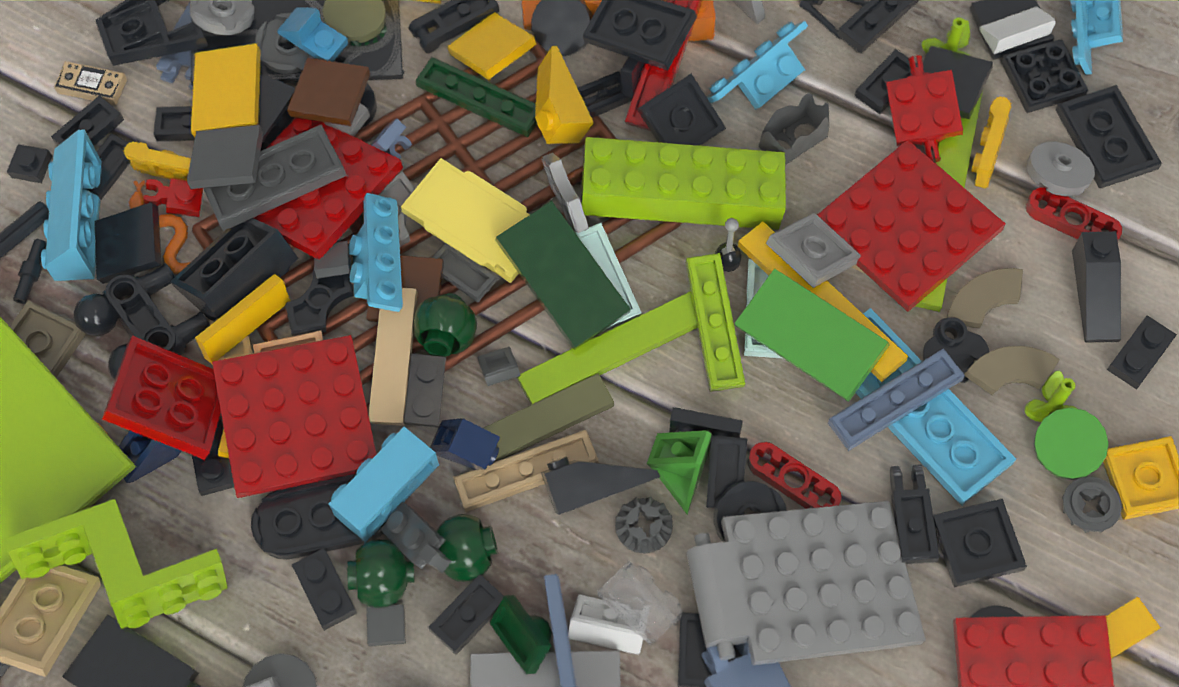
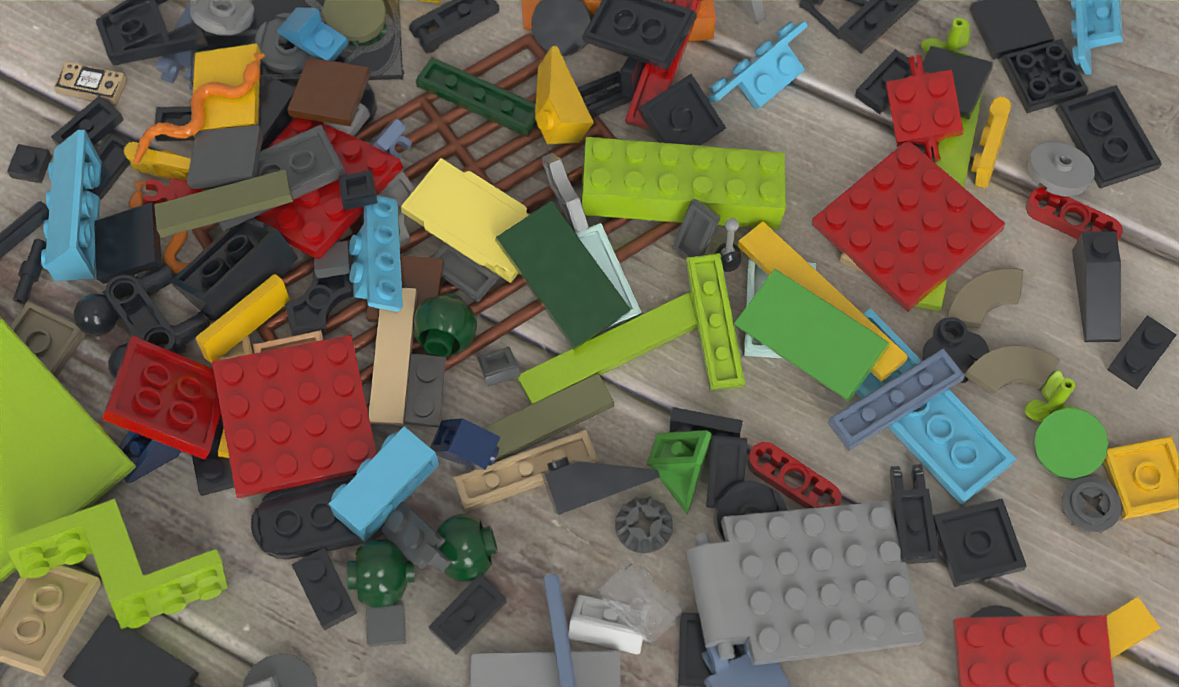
yellow tile [447,12,536,80] -> none
dark green tile [489,595,552,674] -> none
dark grey piece [759,93,830,165] -> none
light grey tile [766,213,861,288] -> none
white slope [979,7,1056,54] -> none
none -> orange animal [133,53,265,164]
none -> olive tile [154,169,293,237]
none -> black tile [339,170,378,210]
none -> dark grey tile [672,199,720,258]

